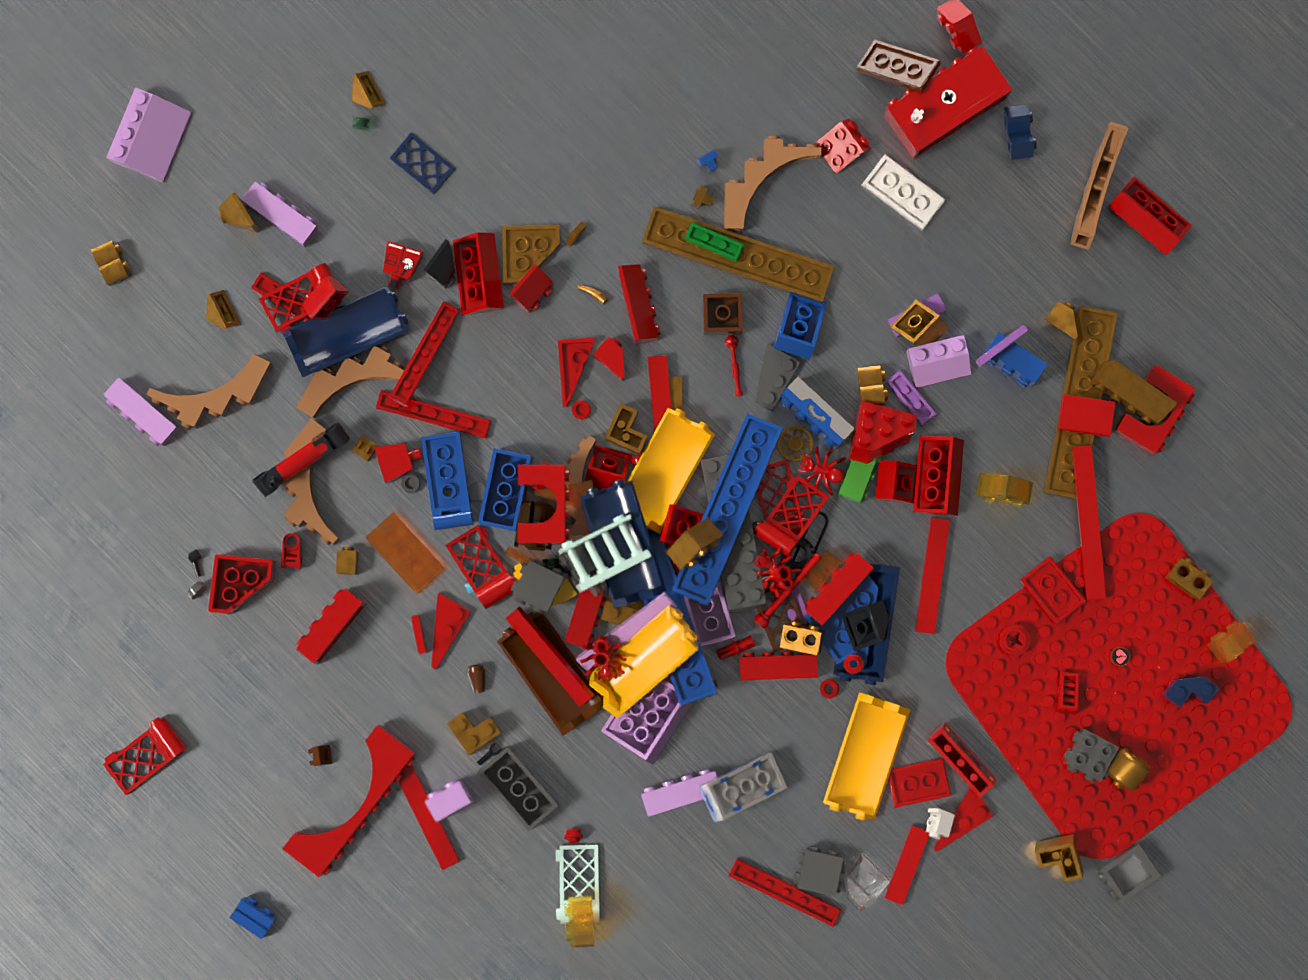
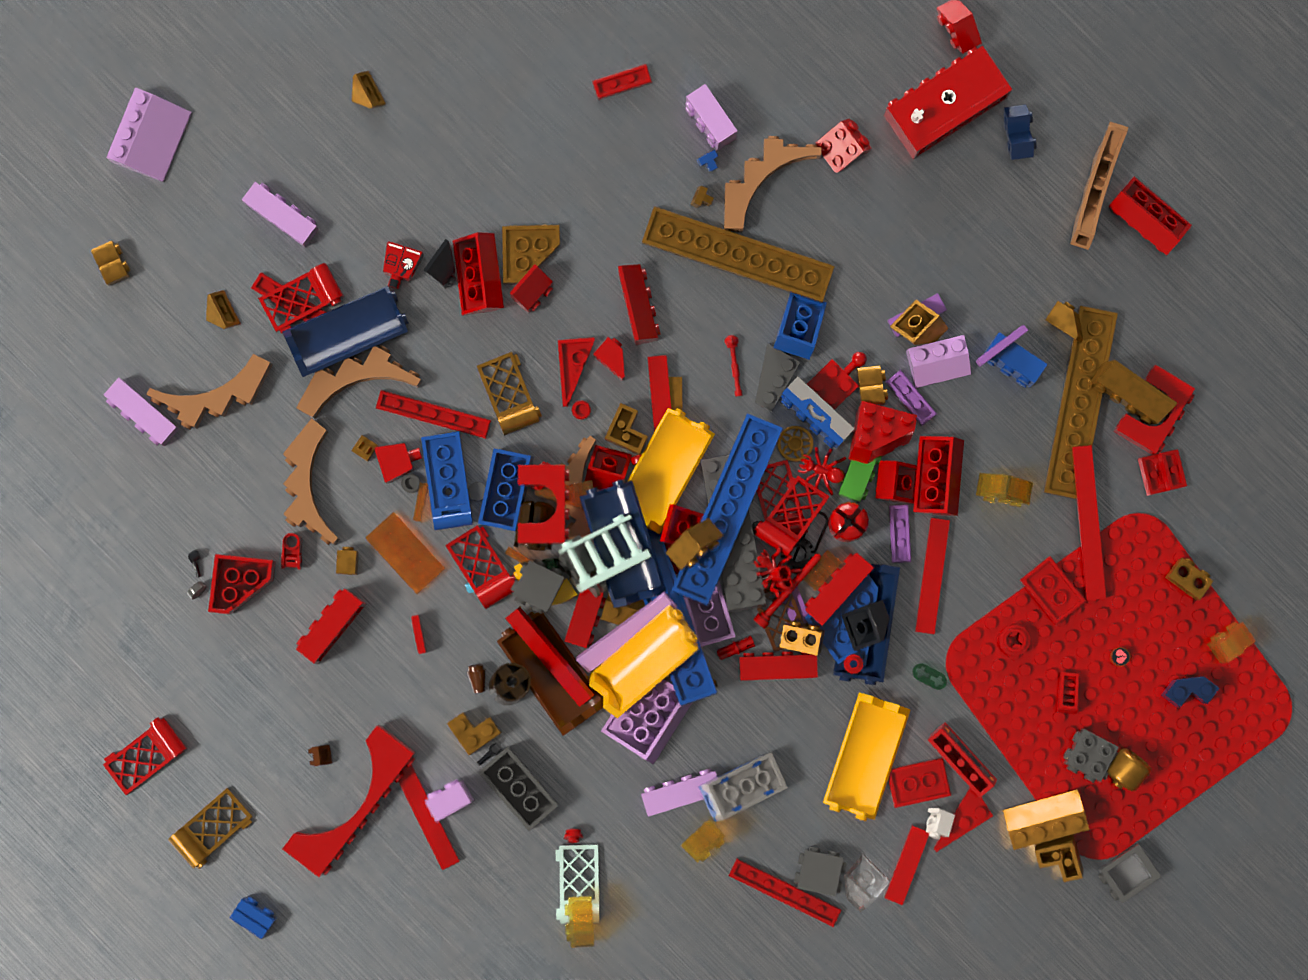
pearl gold slope [218,192,260,233] -> none
piece [252,422,350,498] -> none
red slope [302,275,349,320] -> none
clear green bush [352,117,370,130] -> none
red tile [389,301,460,407] -> none
dark blue window [390,132,455,194] -> none
red wing [431,593,471,670] -> none
pearl gold tile [565,221,587,246] -> none
pearl gold helmet [577,285,608,305] -> none
red animal [580,636,627,682] -> none
green tile [684,222,744,263] -> none
reddish brown brick [703,293,743,335] -> none
red plate [820,679,839,699] -> none
tile [856,39,941,93] -> none
white tile [862,154,946,230] -> none
red piece [1057,394,1115,438] -> none
none -> pearl gold piece [168,788,253,869]
none -> clear orange tile [413,483,428,523]
none -> pearl gold piece [477,352,542,436]
none -> dark brown cylinder [489,663,531,705]
none -> red tile [592,64,652,100]
none -> clear yellow brick [681,818,726,862]
none -> lavender brick [685,84,737,151]
none -> red plate [807,352,867,410]
none -> red cylinder [828,502,869,543]
none -> medium lavender tile [889,505,911,563]
none -> clear green beam [912,663,947,690]
none -> slope [1003,789,1089,850]
none -> red slope [1138,449,1187,496]

